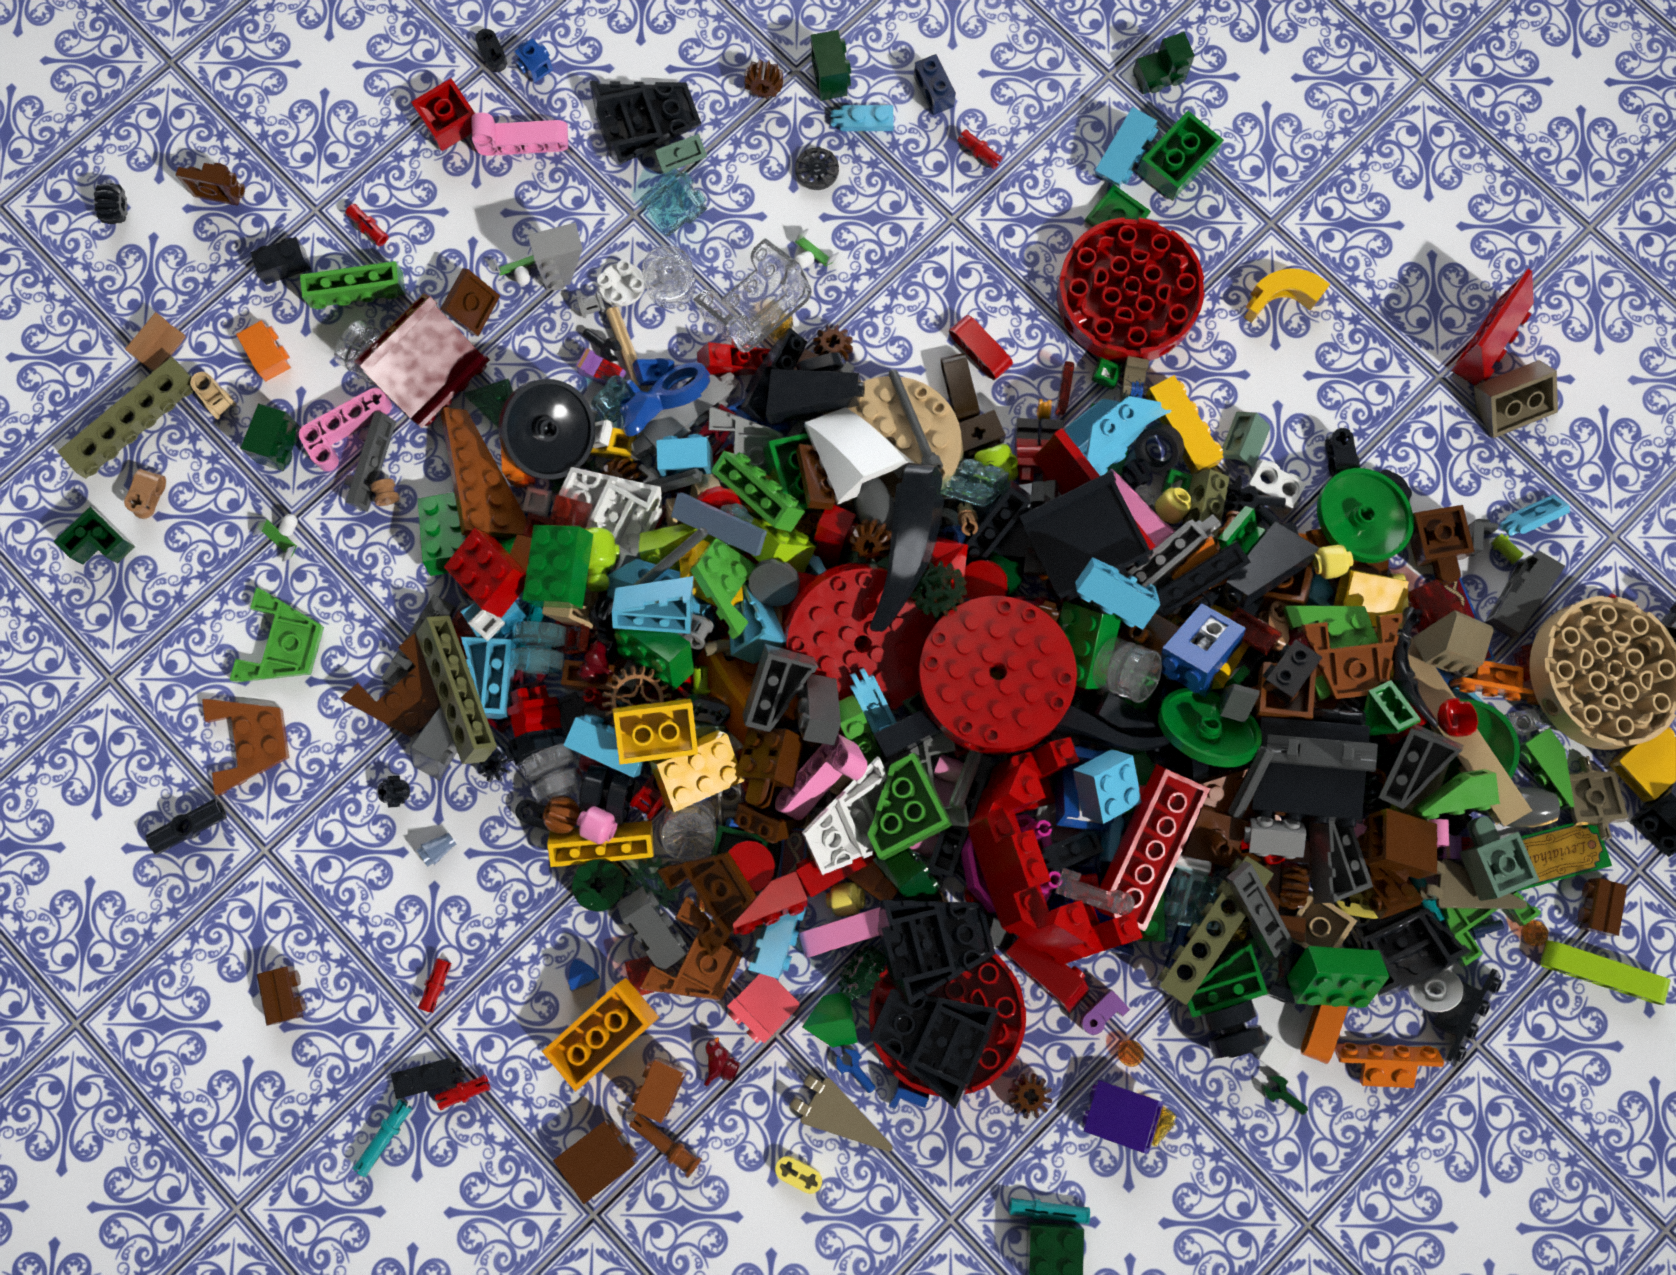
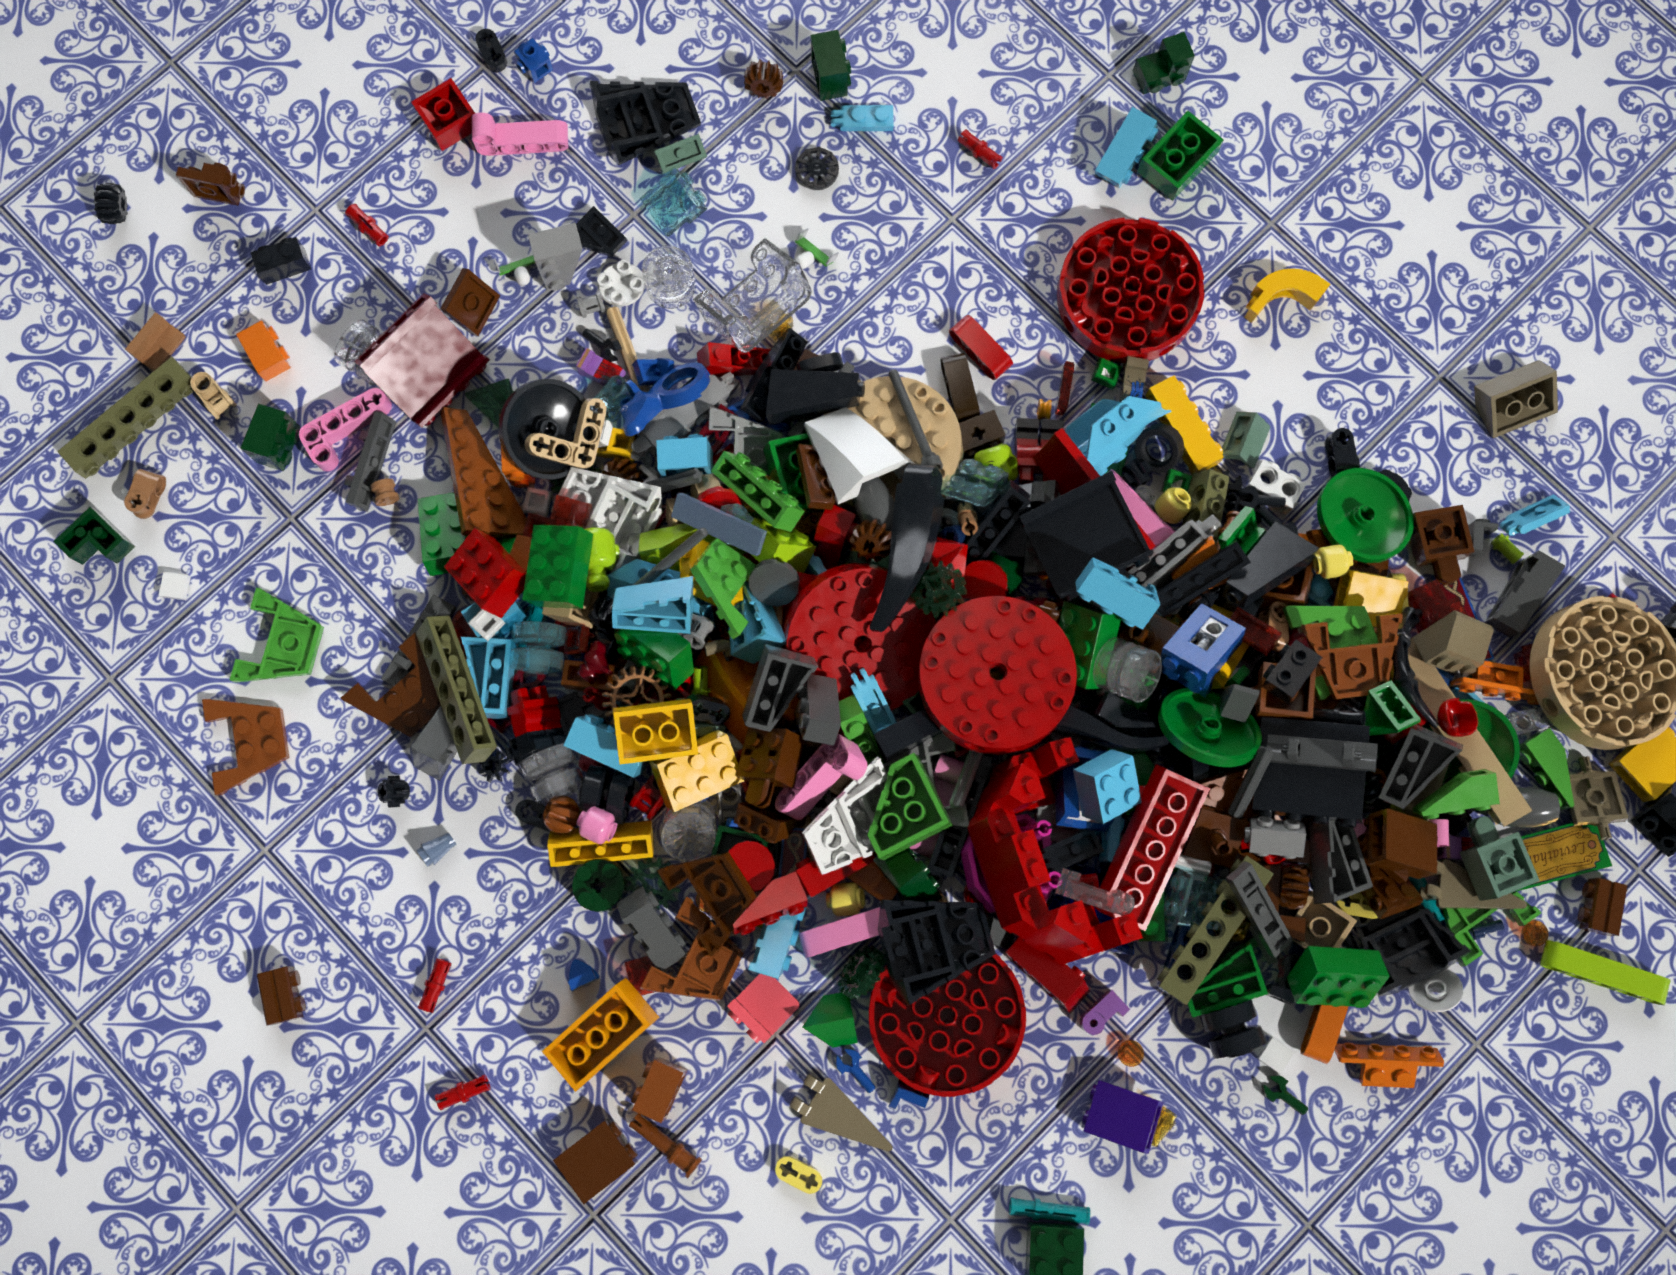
black piece [145,798,227,855] -> none
piece [253,514,298,562] -> none
bright green brick [300,261,406,309] -> none
teal pin [352,1100,413,1177] -> none
black hinge [391,1058,465,1099] -> none
dark red animal [704,1037,741,1087] -> none
reddish brown gear [813,324,853,361] -> none
black wedge [870,989,999,1109] -> none
dark blue brick [914,54,956,115] -> none
reddish brown gear [1008,1073,1052,1119] -> none
green tile [1085,184,1151,227] -> none
black bracket [1433,968,1502,1067] -> none
red slope [1451,268,1534,386] -> none
none -> white tile [158,572,191,601]
none -> tan beam [525,398,606,469]
none -> black wing [576,206,628,257]

